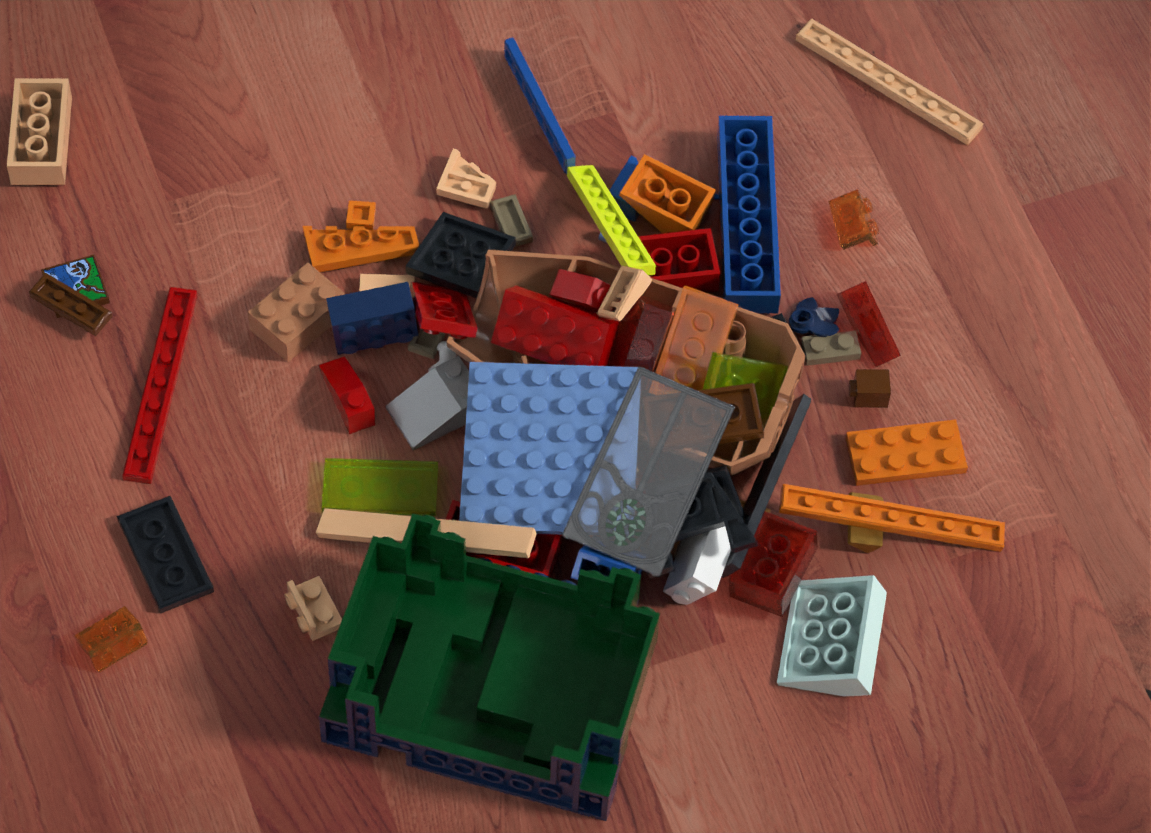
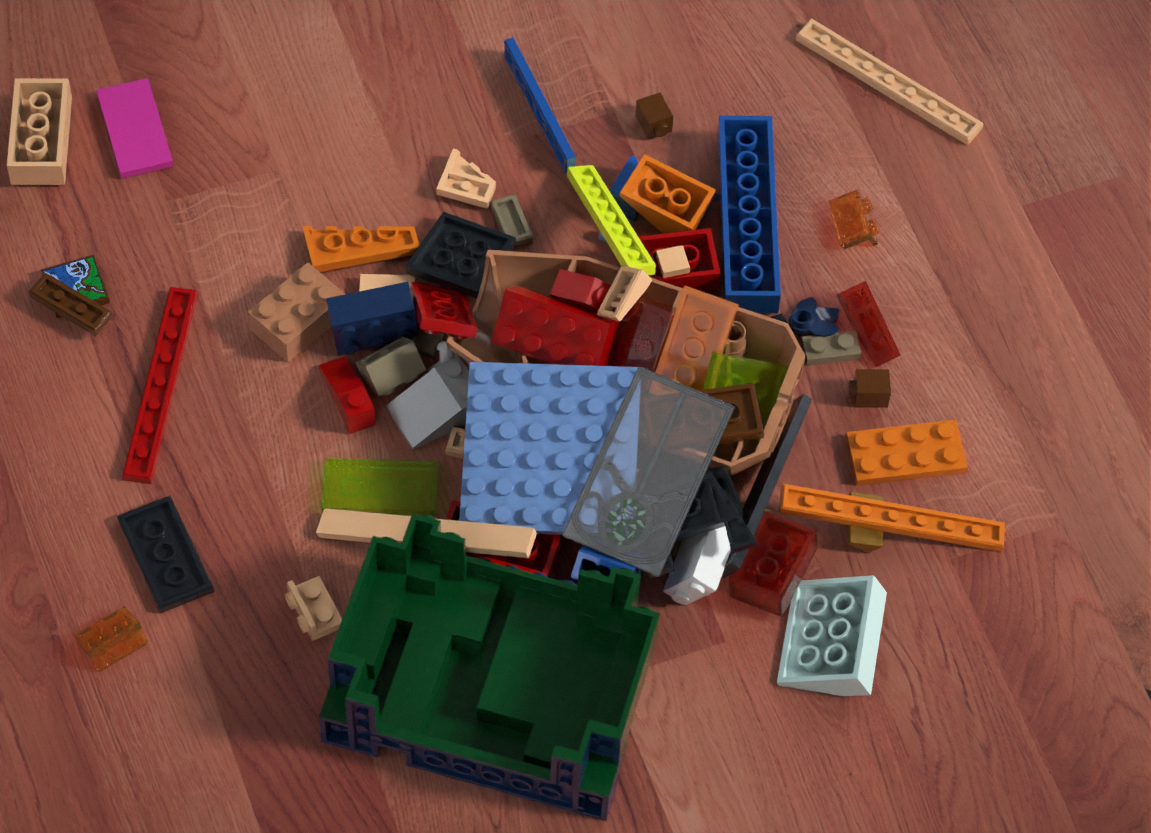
orange plate [346,200,376,230] -> none
none -> dark pink tile [96,78,173,179]
none -> dark tan brick [356,337,426,396]
none -> light nougat tile [445,427,465,459]
none -> reddish brown brick [635,92,673,140]
none -> light nougat tile [656,245,690,278]

